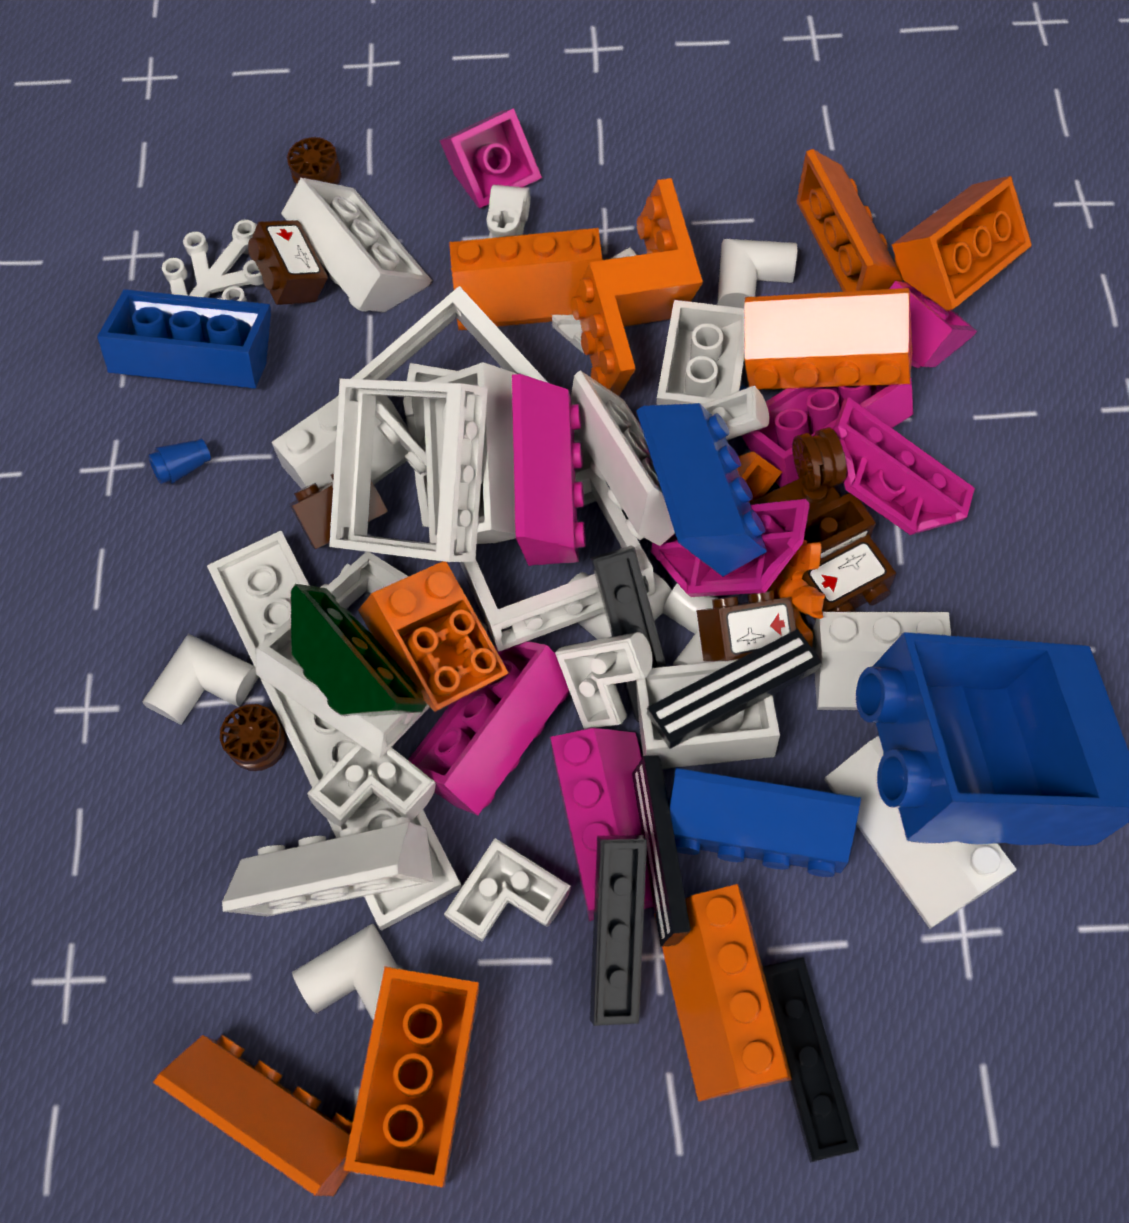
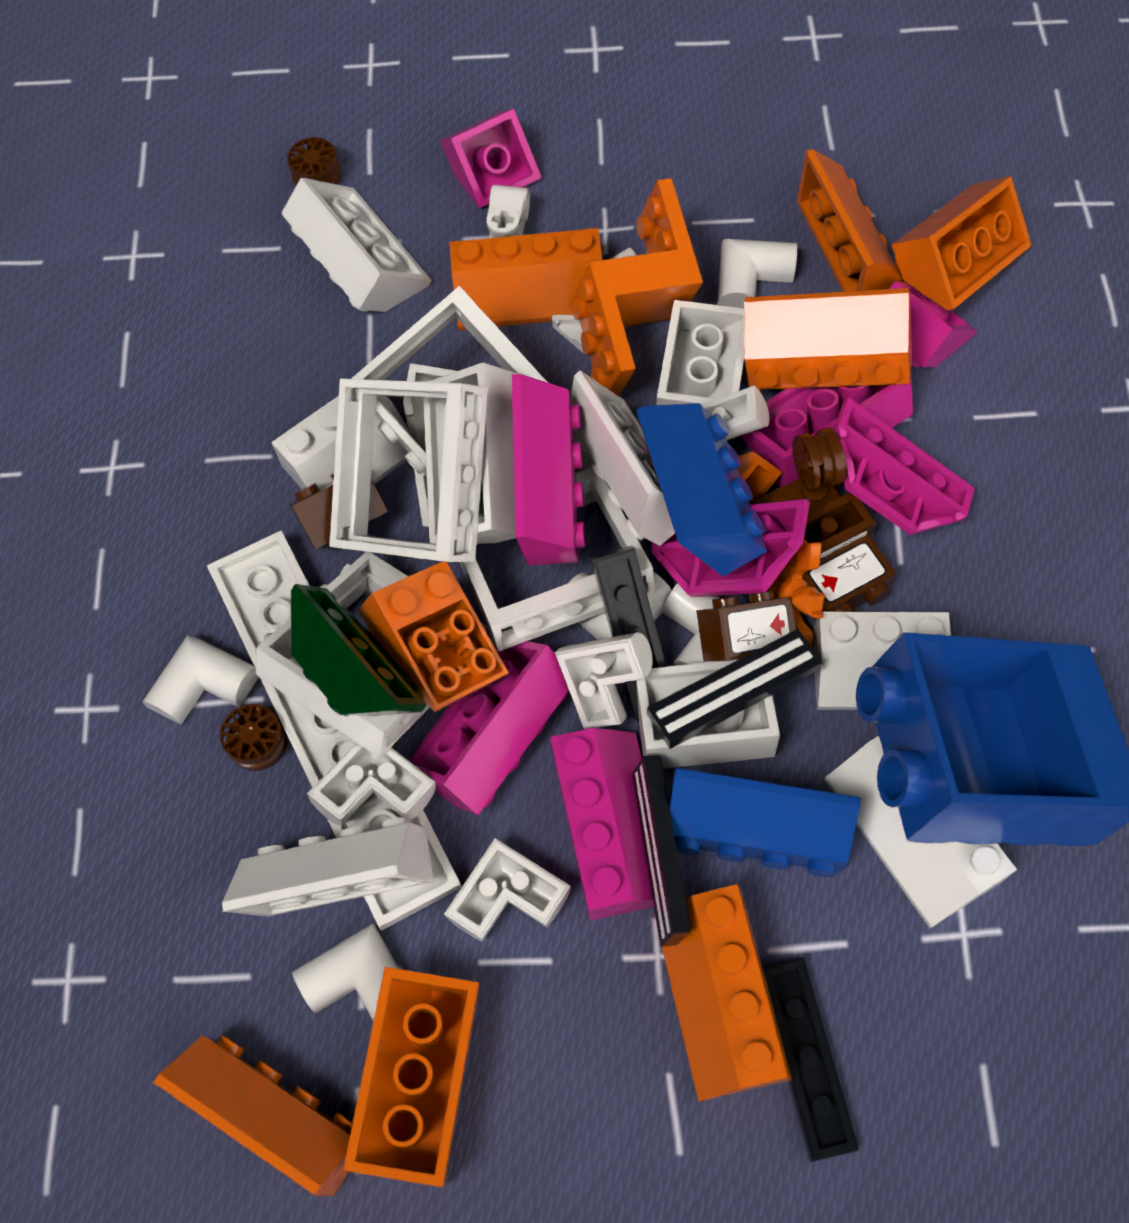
blue slope [97,289,271,388] -> none
blue cone [148,438,211,484] -> none
white plant [162,220,263,302] -> none
reddish brown brick [248,220,328,305] -> none
black tile [590,835,647,1026] -> none

